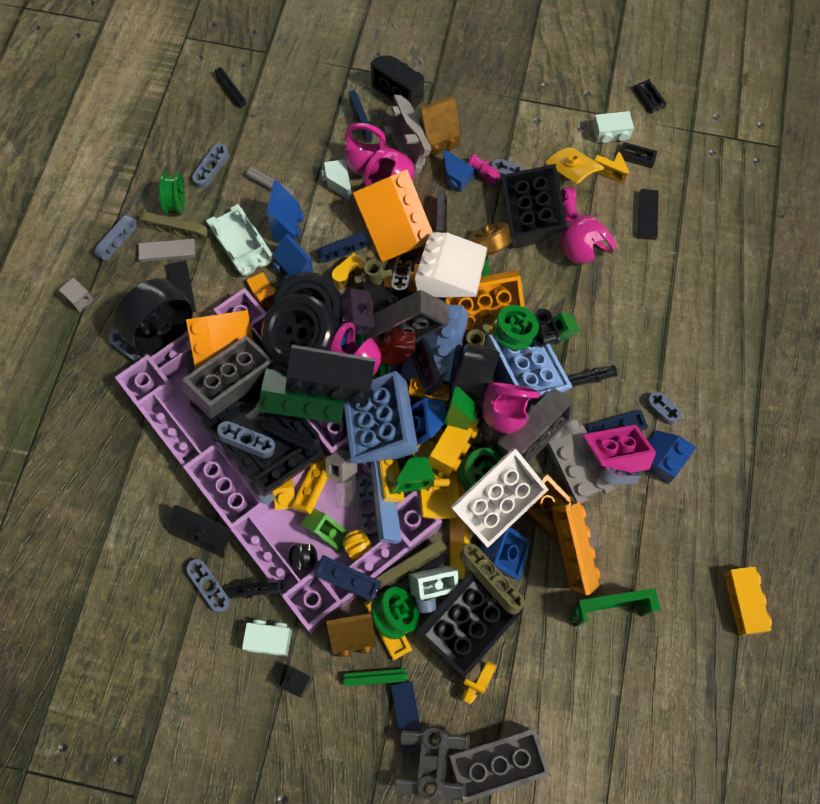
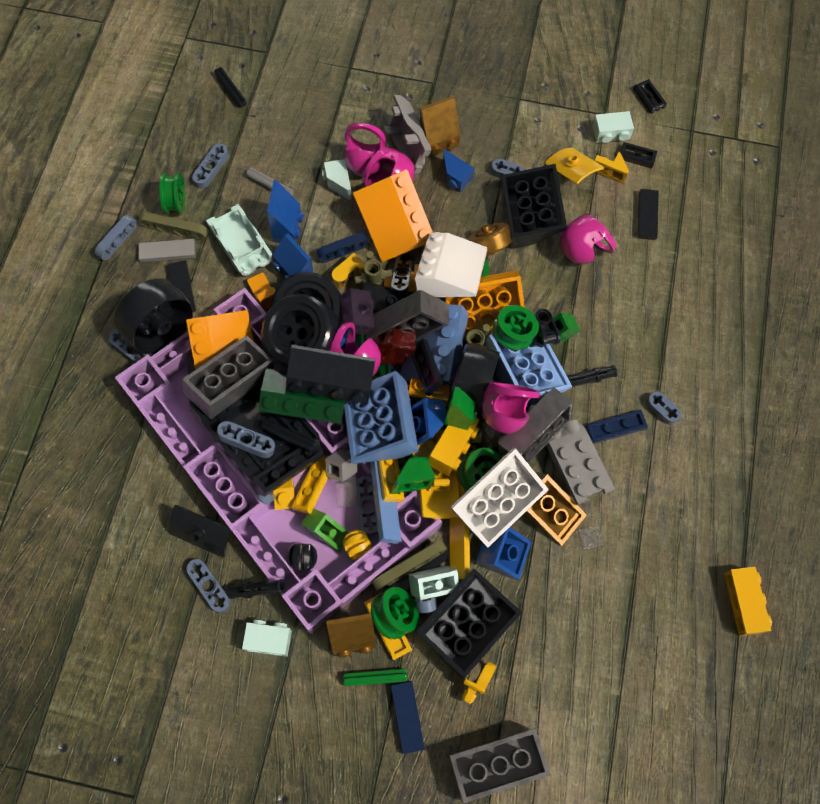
light grey brick [59,278,94,312] -> none
black brick [281,666,313,699] -> none
dark blue tile [313,555,381,602] -> none
dark blue tile [349,90,373,143] -> none
black brick [371,55,424,109] -> none
dark grey piece [395,727,470,801] -> none
black tile [436,190,447,233] -> none
olive beam [460,543,525,614] -> none
dark pink connector [468,154,501,185] -> none
light orange slope [551,502,600,595] -> none
dark pink connector [562,186,580,223] -> none
green panel [570,588,661,627] -> none
dark pink slope [582,425,656,473] -> none
sand blue beam [600,467,642,485] -> none
blue slope [648,430,696,484] -> none

